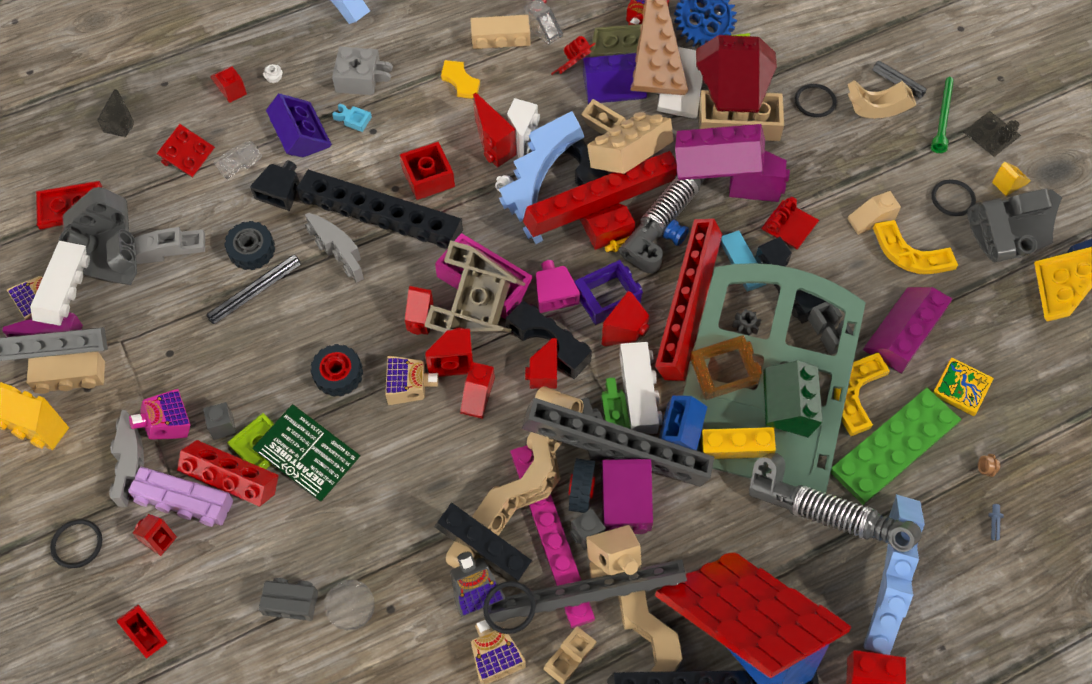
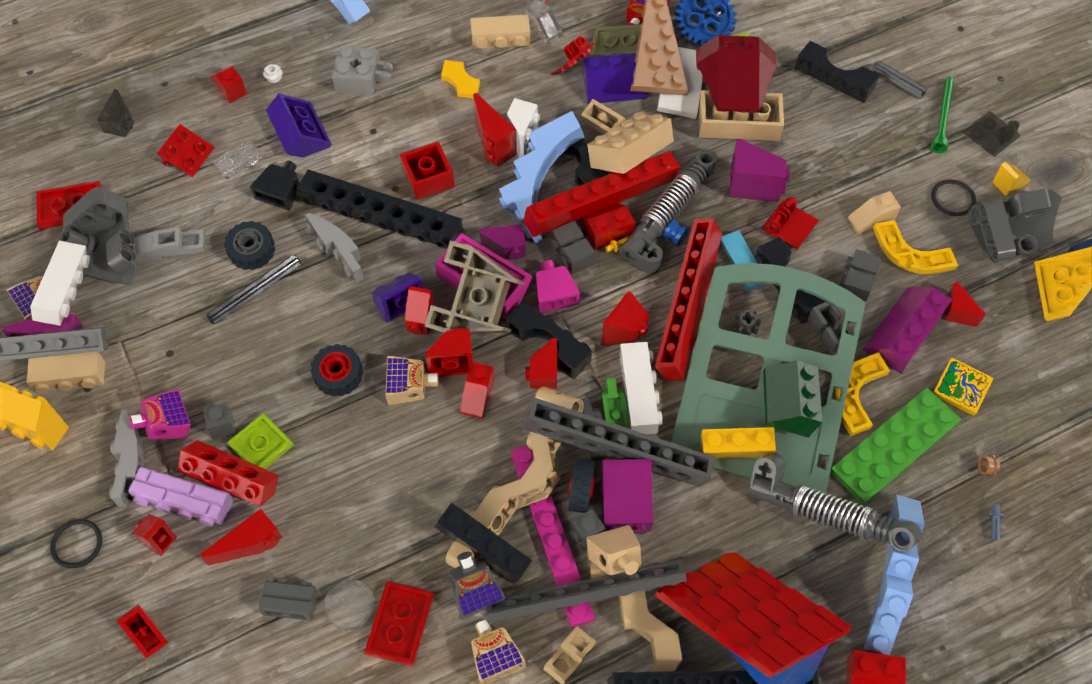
dark green sticker [252,404,361,501] -> none
medium azure plate [332,103,372,132] -> none
black tyre [483,581,536,634] -> none
white plate [495,175,514,192] -> none
dark purple window [574,260,643,325] -> none
blue slope [659,396,708,451] -> none
magenta slope [675,124,765,180] -> none
clear orange window [690,335,762,400] -> none
black tyre [795,84,837,117] -> none
tan arch [848,80,917,119] -> none
none -> red slope [200,509,282,566]
none -> red tile [364,581,435,667]
none -> dark purple slope [372,272,422,323]
none -> magenta slope [480,224,526,260]
none -> dark grey piece [550,221,595,274]
none -> black arch [795,41,880,103]
none -> dark grey piece [839,249,881,302]
none -> red slope [944,281,986,327]

